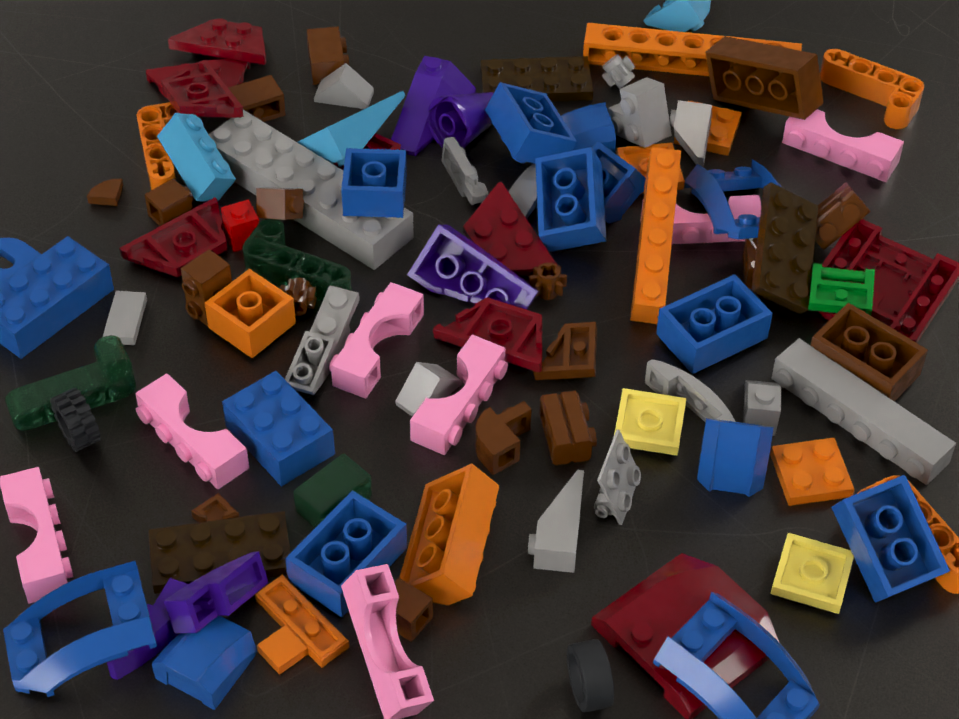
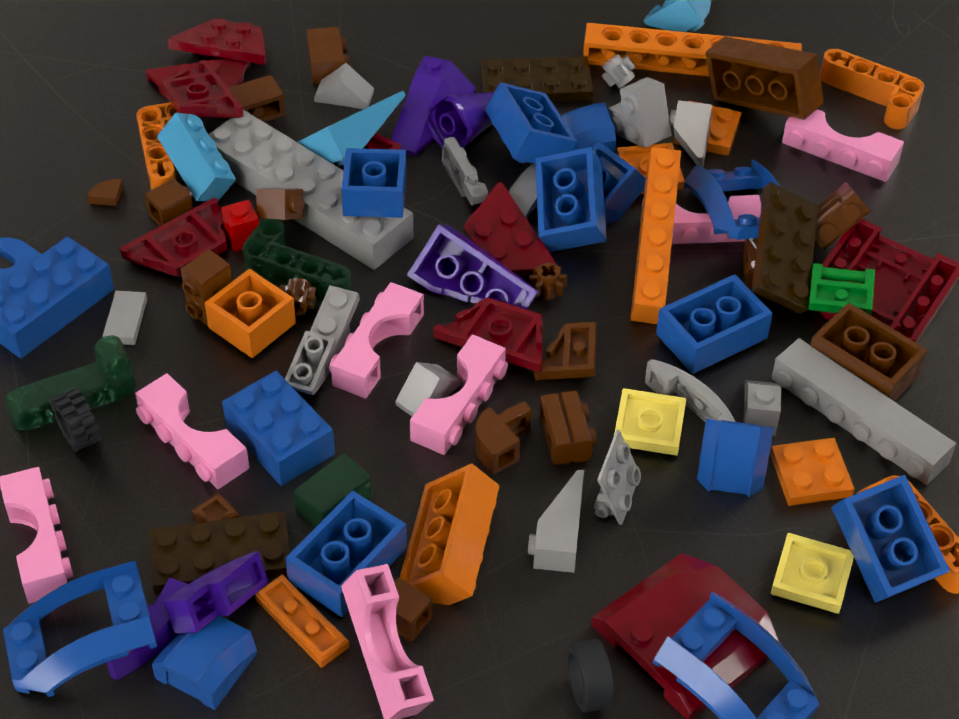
orange tile [257,625,308,675] -> none

